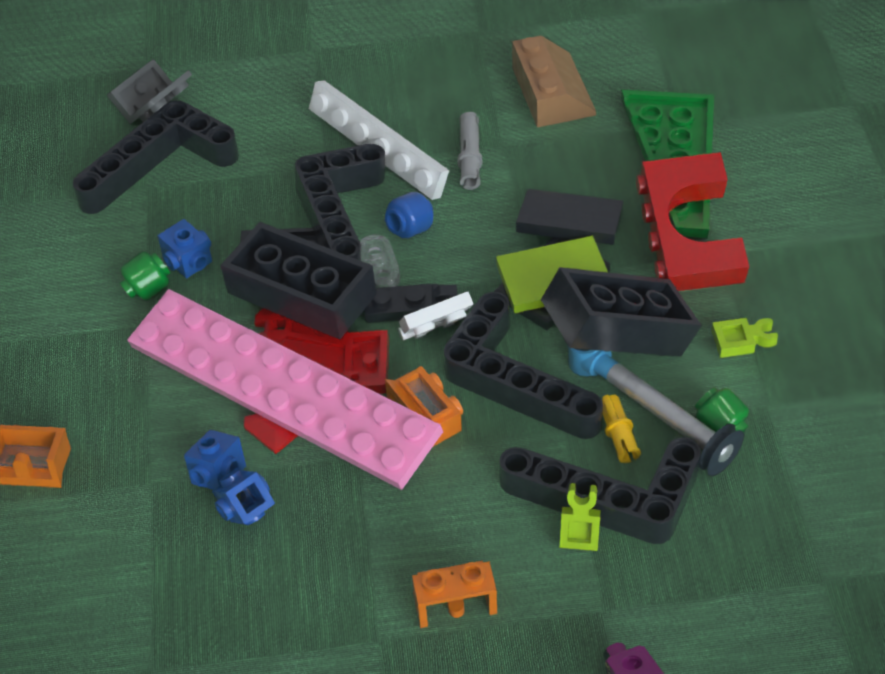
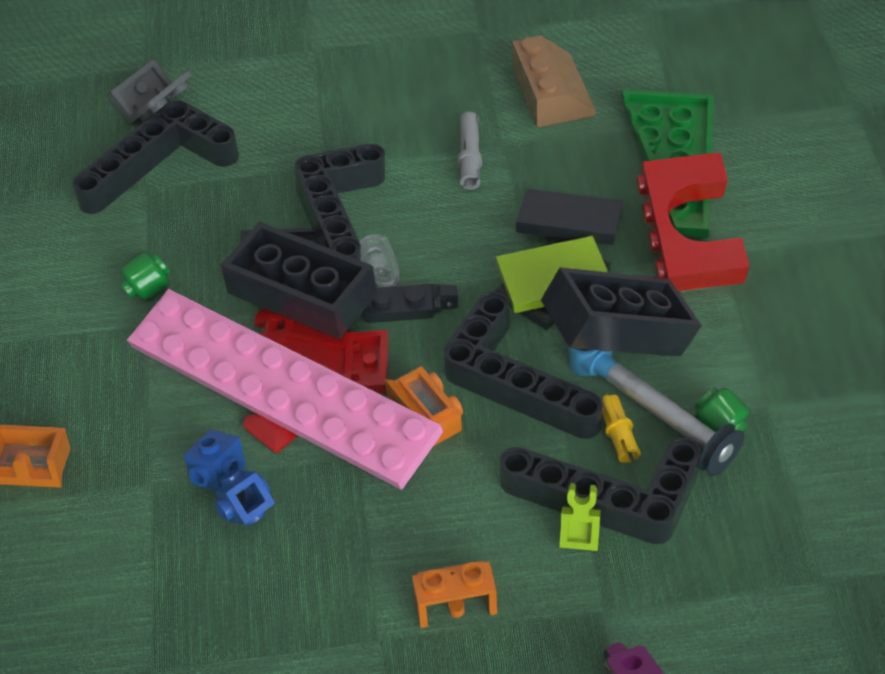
blue brick [157,219,213,279] -> none
white plate [308,80,449,200] -> none
blue head [385,192,433,238] -> none
white plate [398,292,473,341] -> none
lime plate [711,318,778,358] -> none

